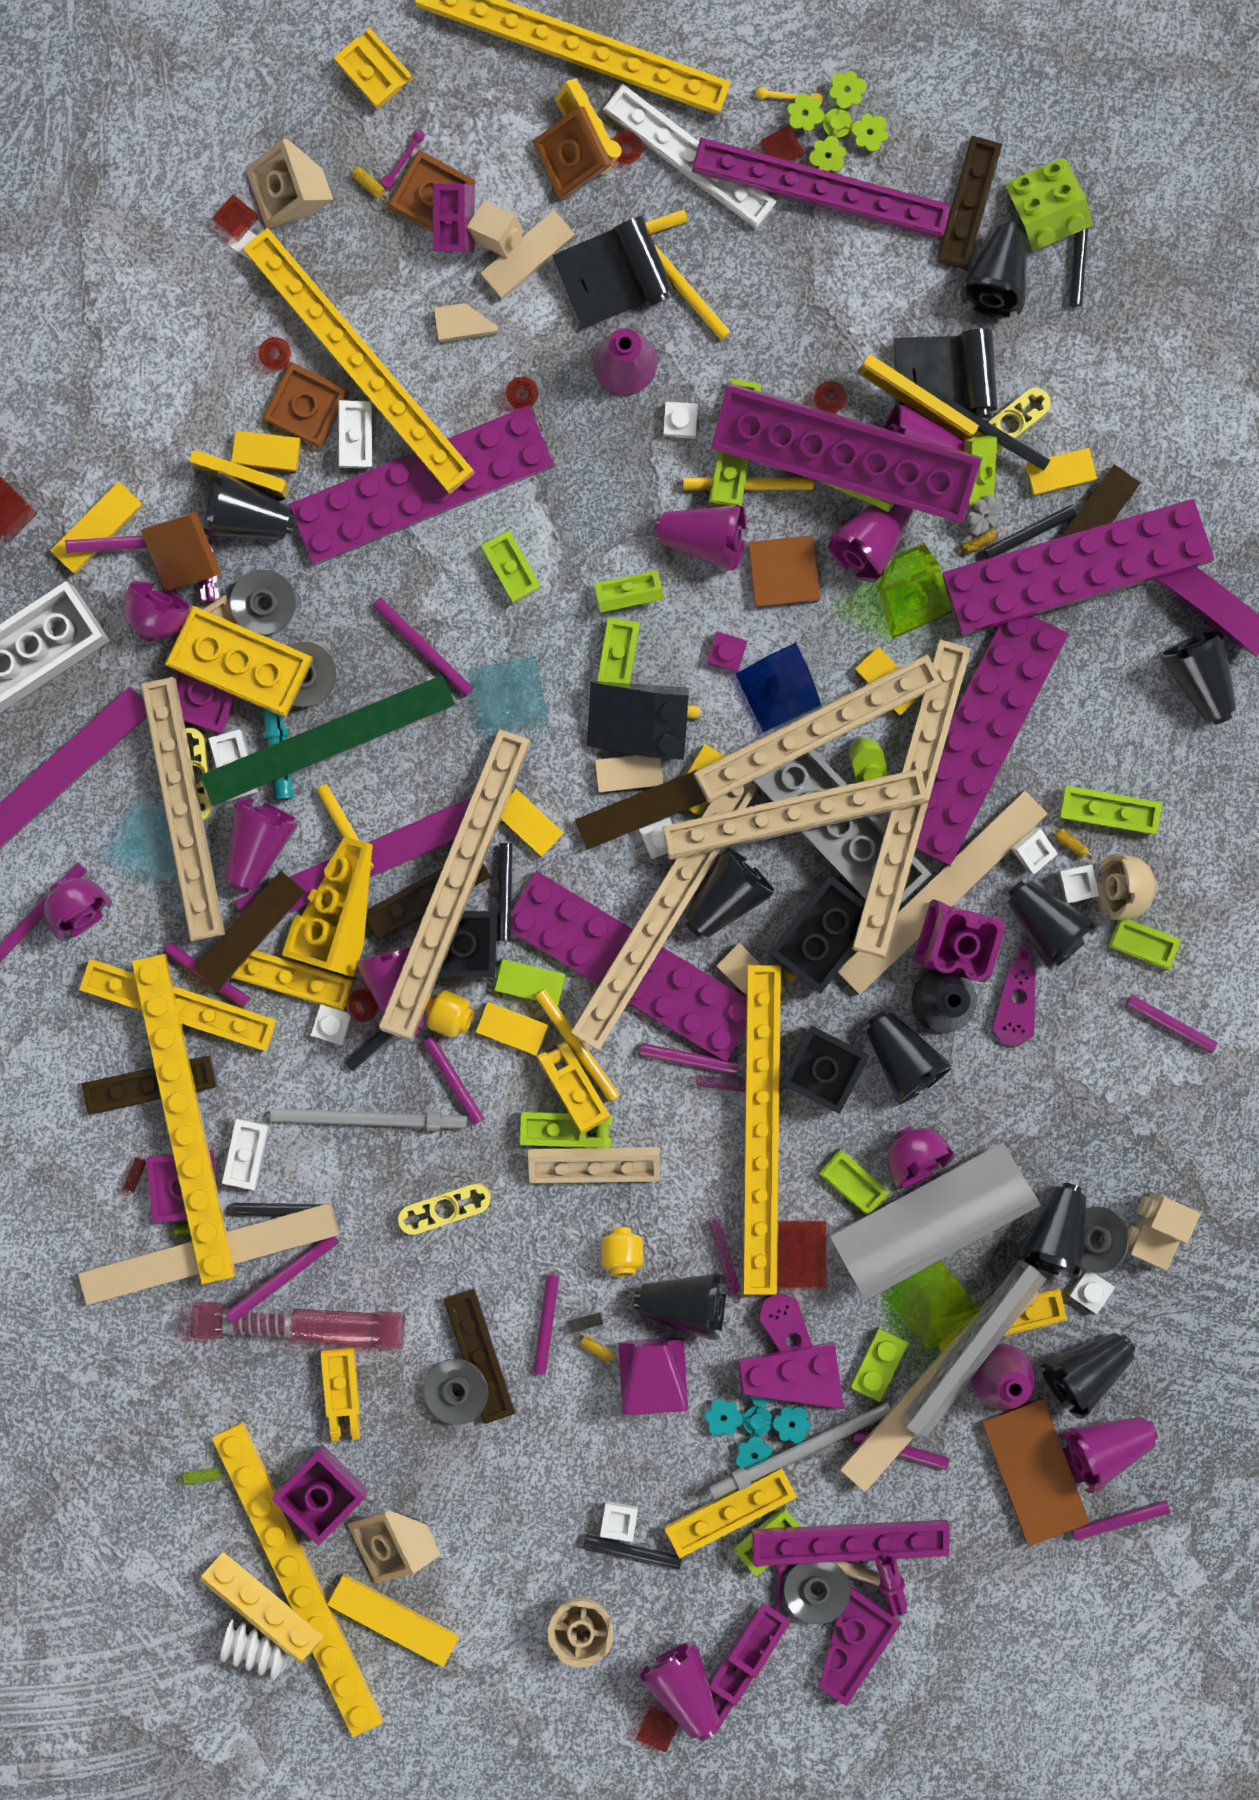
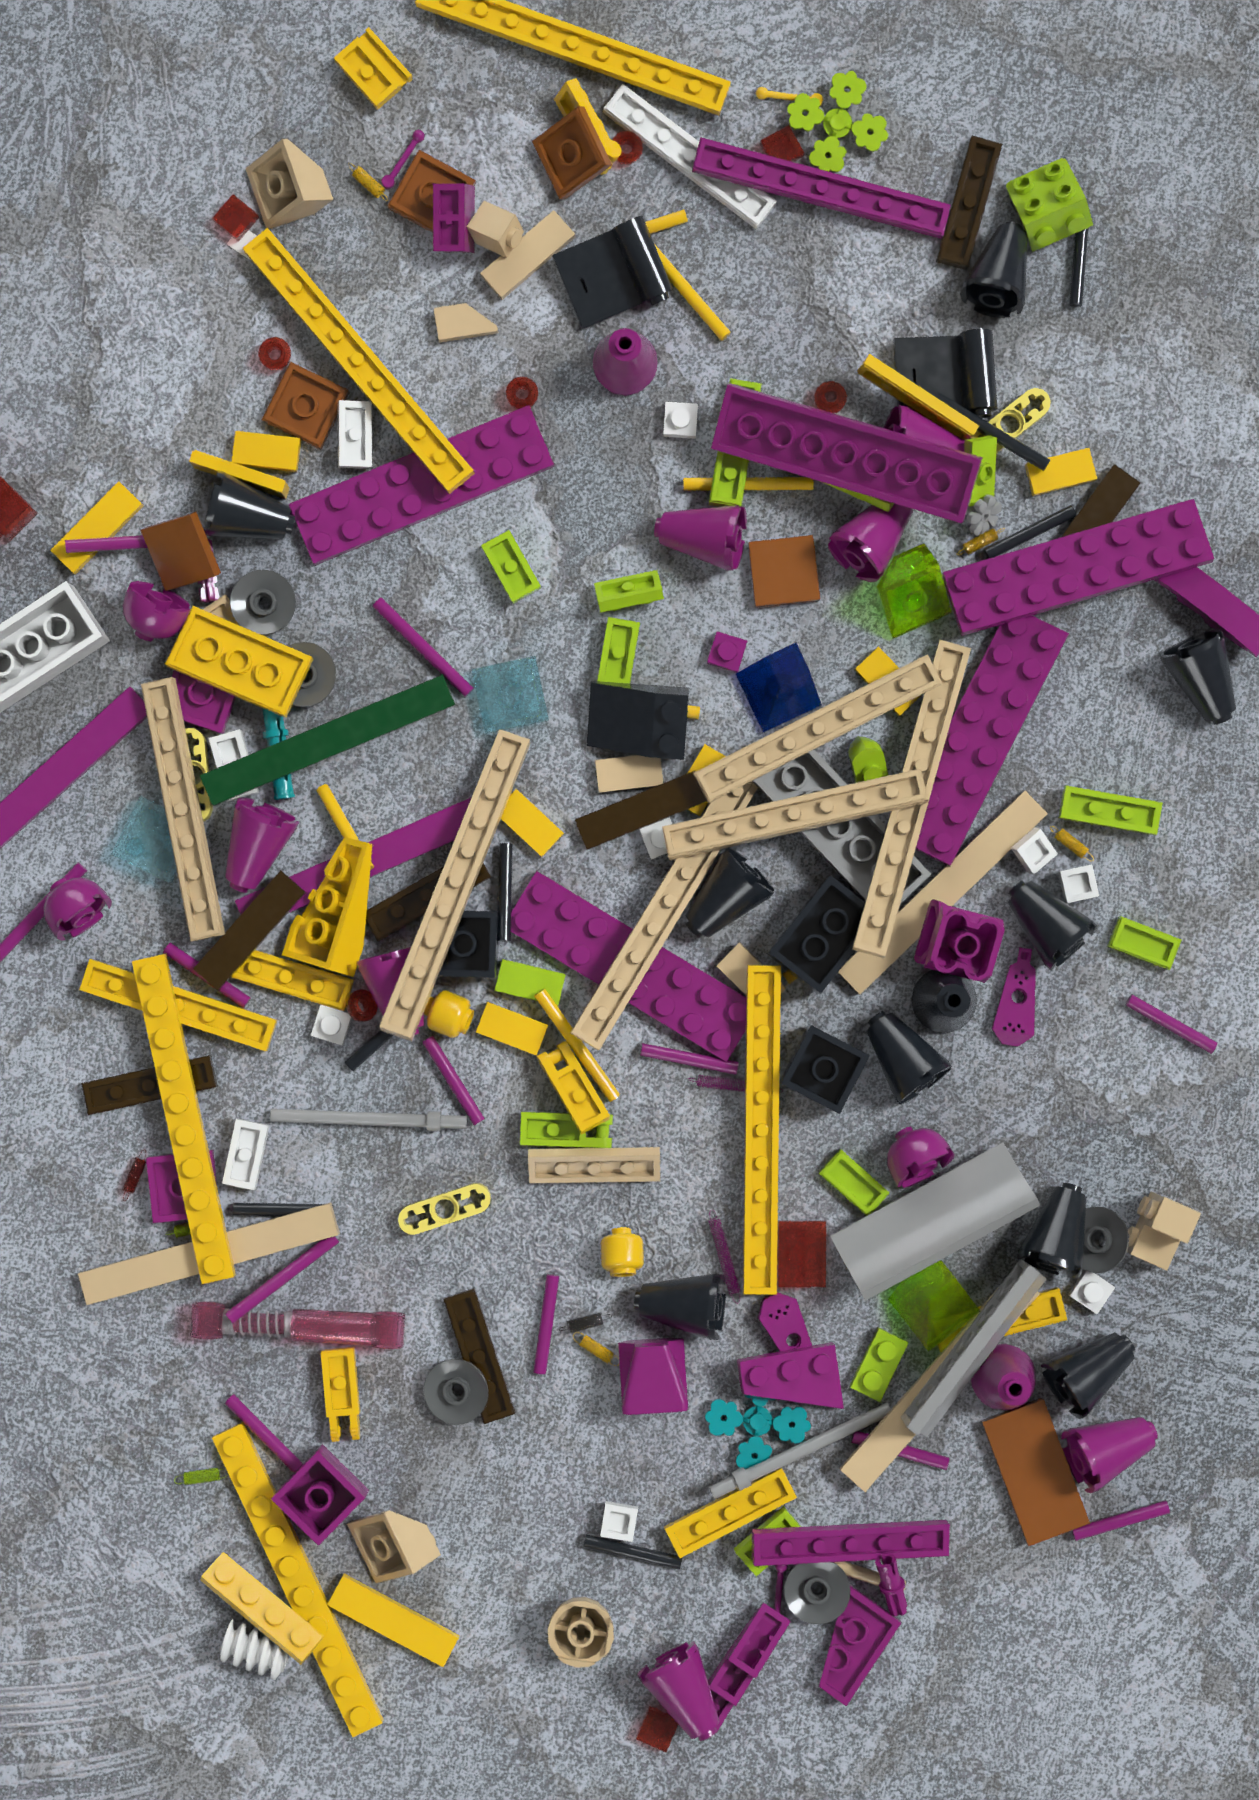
tan cylinder [1096,854,1158,920] -> none
none -> magenta bar [224,1394,303,1473]

